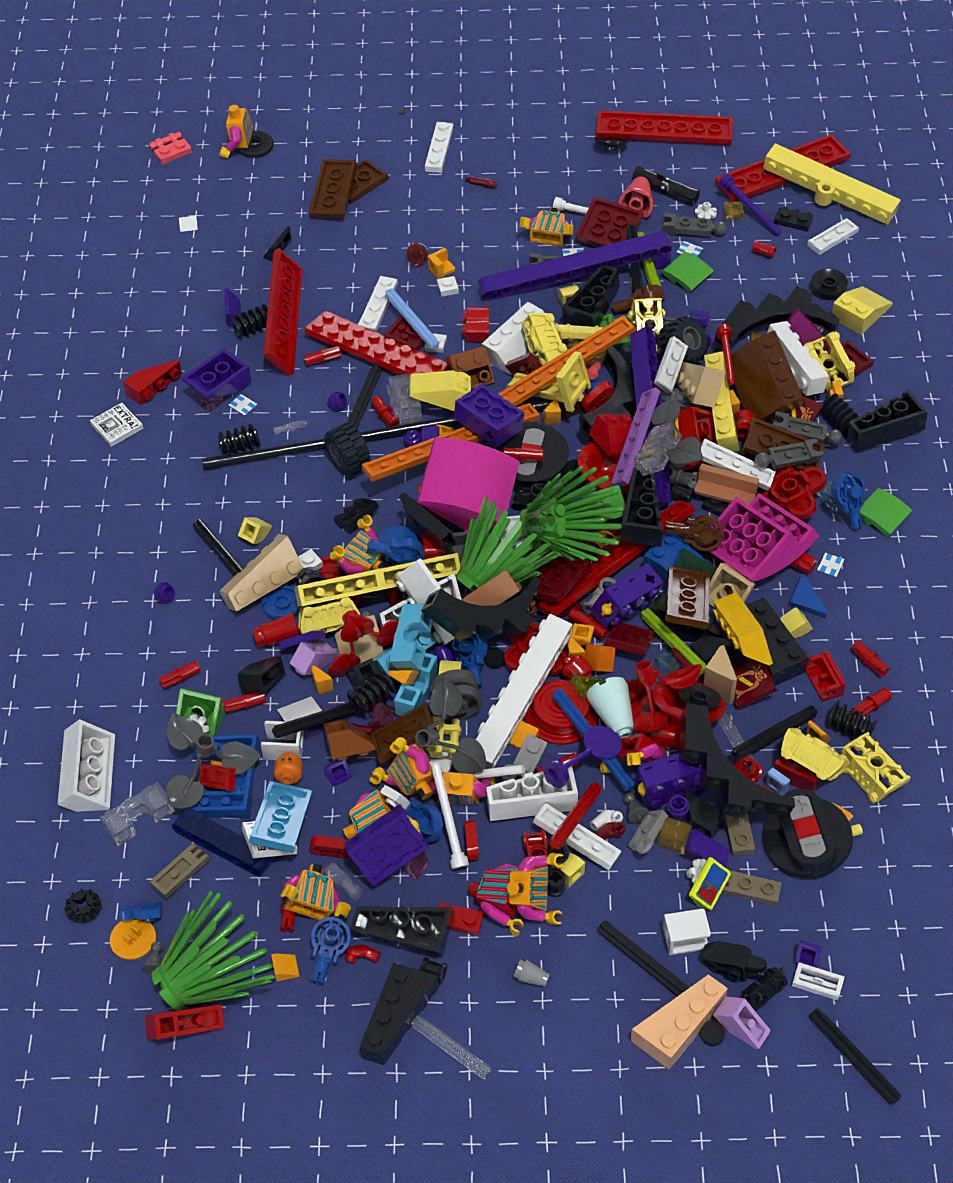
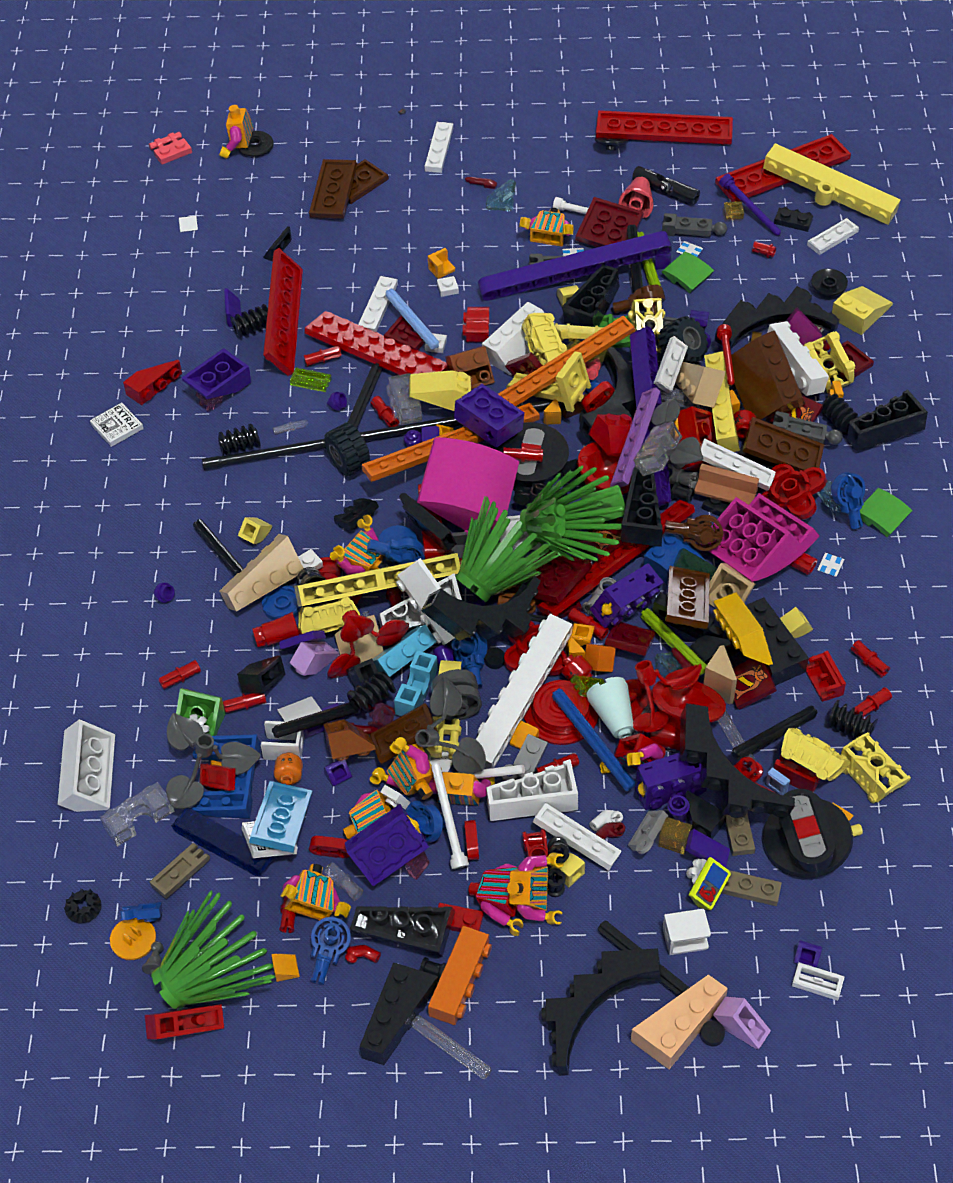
white sticker [229,394,257,415] -> none
light orange slope [311,665,334,694] -> none
light orange slope [388,670,420,685] -> none
medium azure arch [389,603,433,670] -> none
clear red piece [406,242,429,265] -> none
nougat panel [461,570,522,606] -> none
light grey cone [513,959,550,987] -> none
dark purple piece [542,726,622,788] -> none
red axle [549,782,601,850] -> none
dark grey piece [623,792,649,823] -> none
black dish [678,683,721,710] -> none
white plant [695,202,717,219] -> none
black hinge [701,941,768,982] -> none
black hinge [741,967,788,1012] -> none
dark grey plate [755,439,824,469] -> none
blue tile [789,574,828,618] -> none
light orange slope [806,720,831,743] -> none
black axle [810,1008,901,1105] -> none
none -> clear neon green tile [290,368,332,392]
none -> orange brick [428,926,492,1025]
none -> clear light blue slope [486,179,516,211]
none -> black arch [542,948,661,1076]

